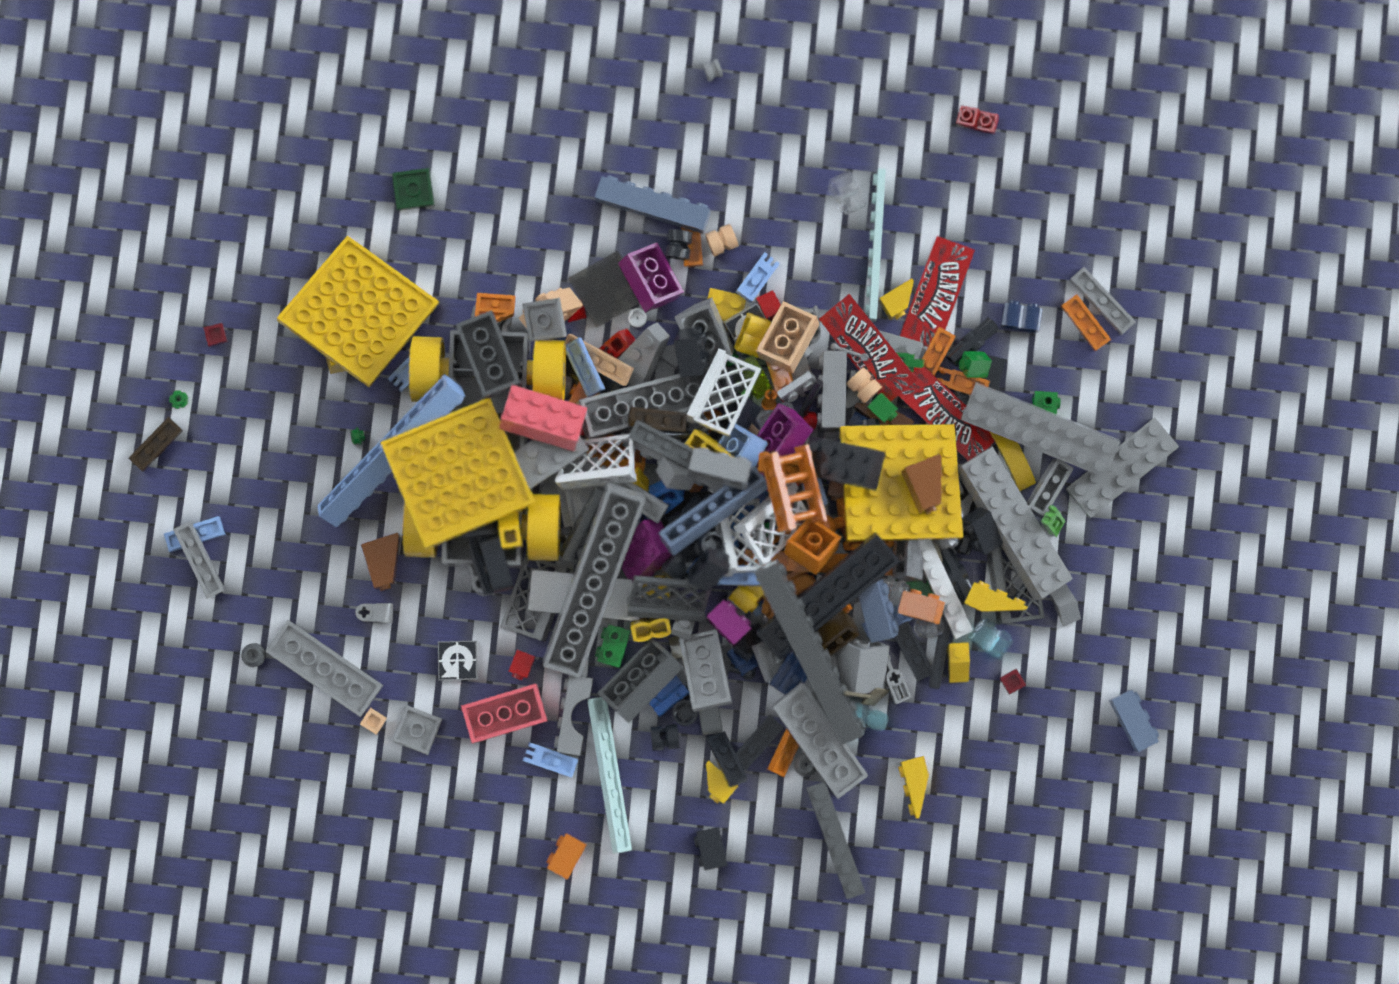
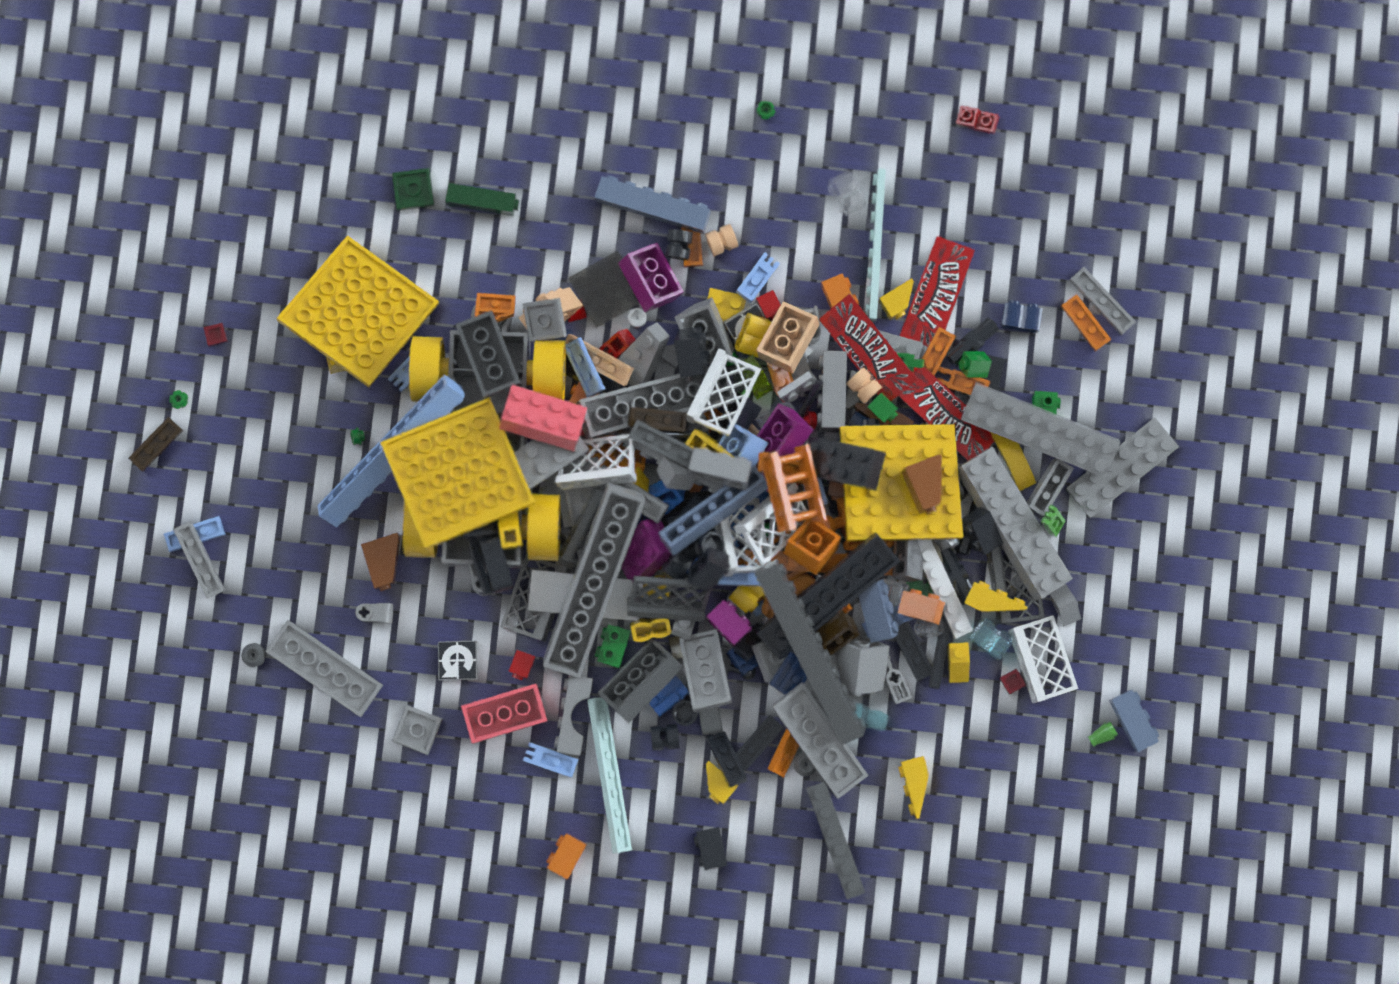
light nougat plate [360,708,387,735] -> none
light grey wheel [703,59,723,82] -> none
orange pin [761,389,777,412] -> none
light grey hinge [831,343,869,361] -> none
dark tan piece [844,688,890,706] -> none
none -> dark green brick [445,183,520,216]
none -> green plate [756,101,775,120]
none -> orange brick [821,273,859,308]
none -> white fence [1008,615,1078,703]
none -> bright green cone [1088,722,1118,747]

